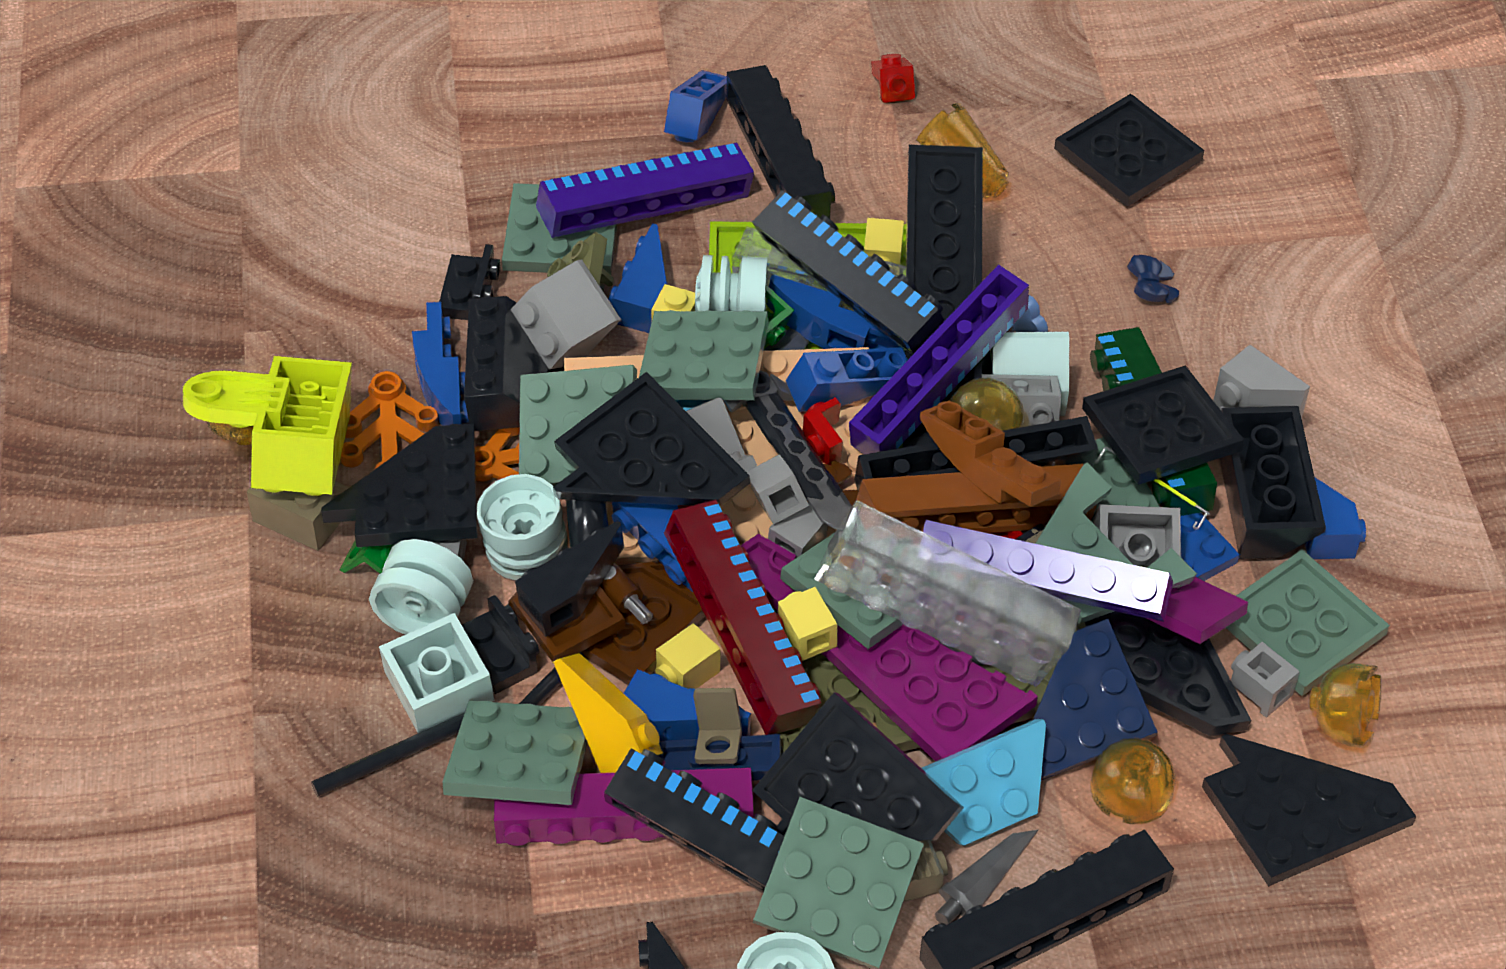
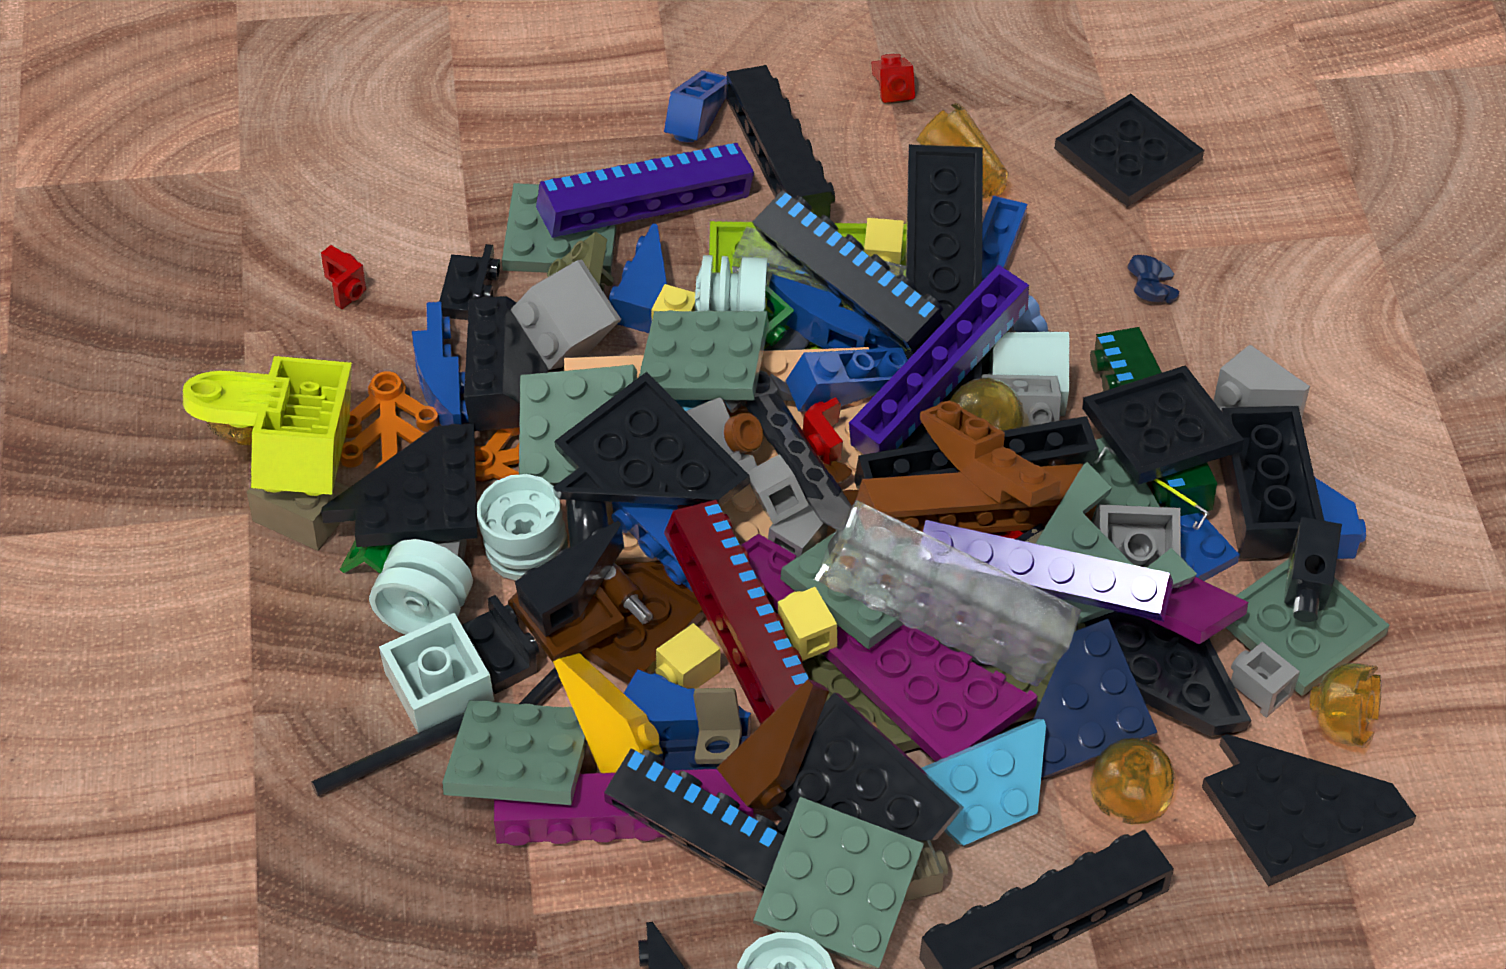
flat silver bar [935,829,1039,925] -> none
none -> red bracket [321,245,366,309]
none -> reddish brown slope [716,679,829,811]
none -> dark orange tile [724,413,763,454]
none -> blue plate [982,196,1028,281]
none -> black torso [1284,517,1342,622]

